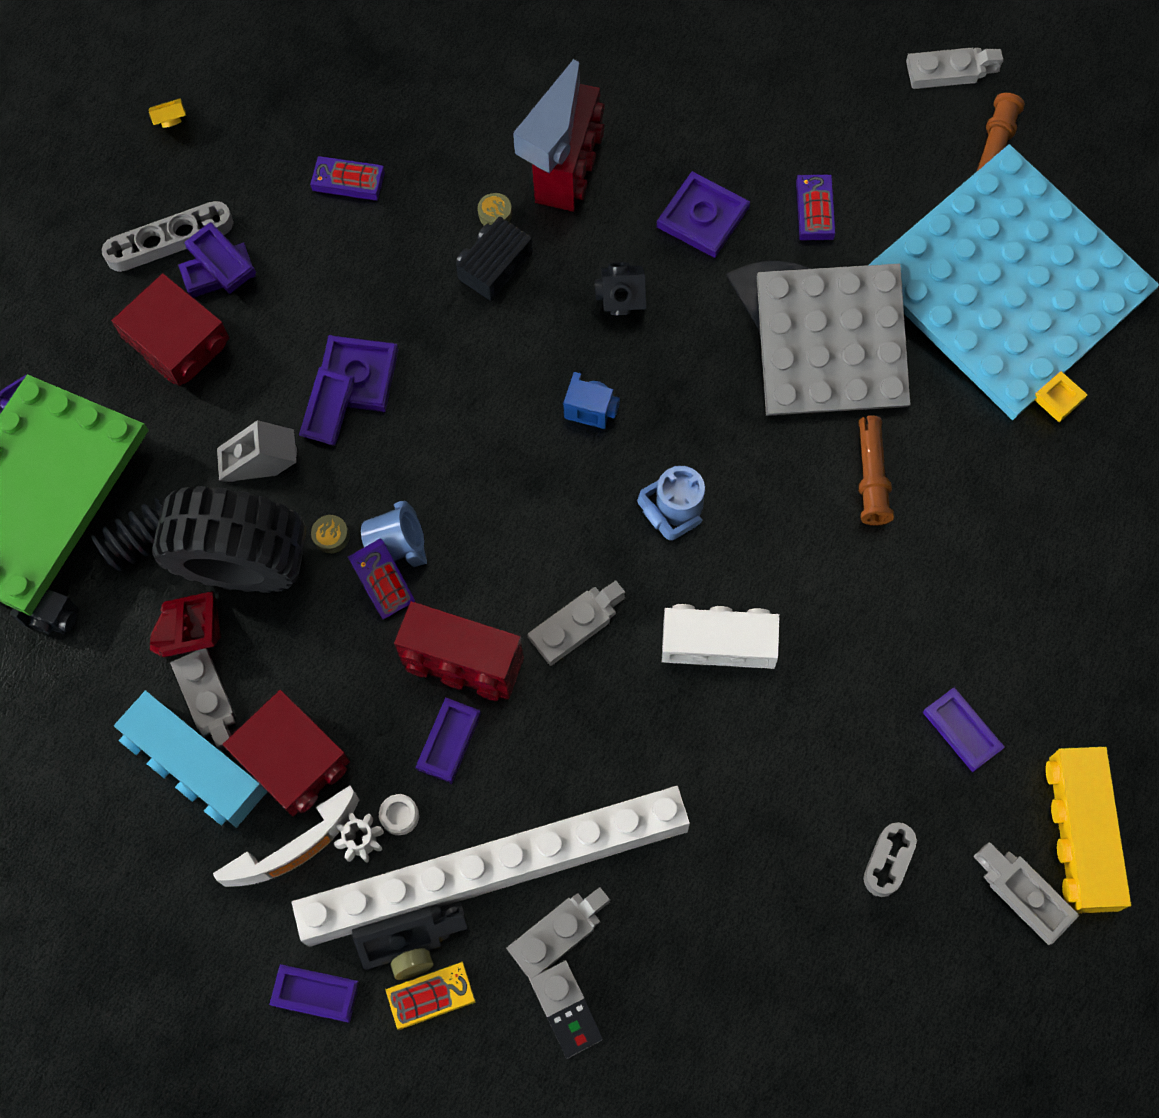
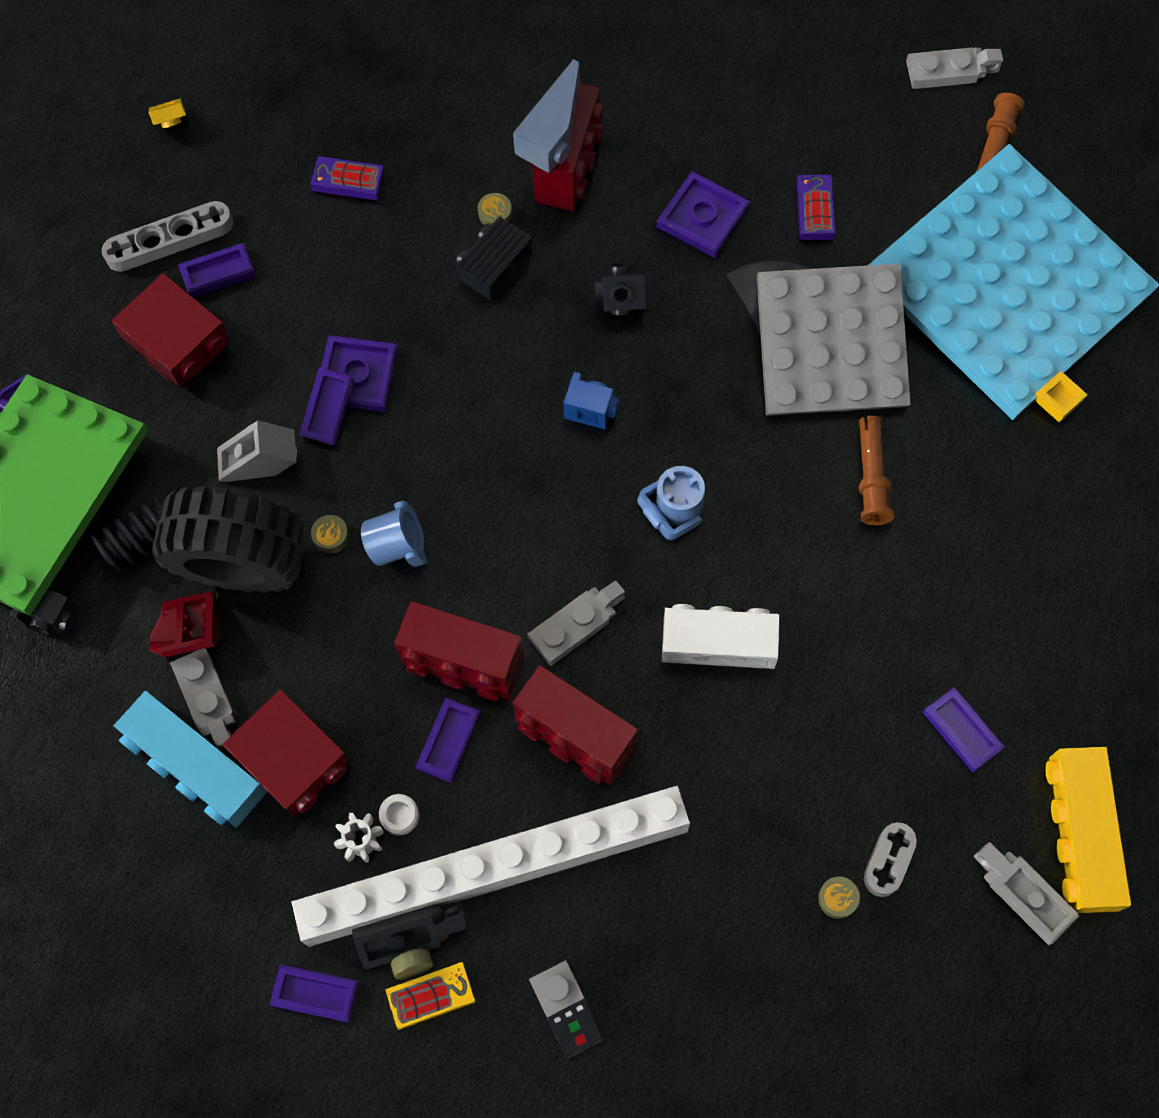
dark purple tile [184,222,256,294] -> none
white slope [213,786,359,887] -> none
tile [348,538,415,620] -> none
light grey hinge [506,887,610,979] -> none
none -> dark red brick [512,665,638,786]
none -> olive tile [818,877,860,919]

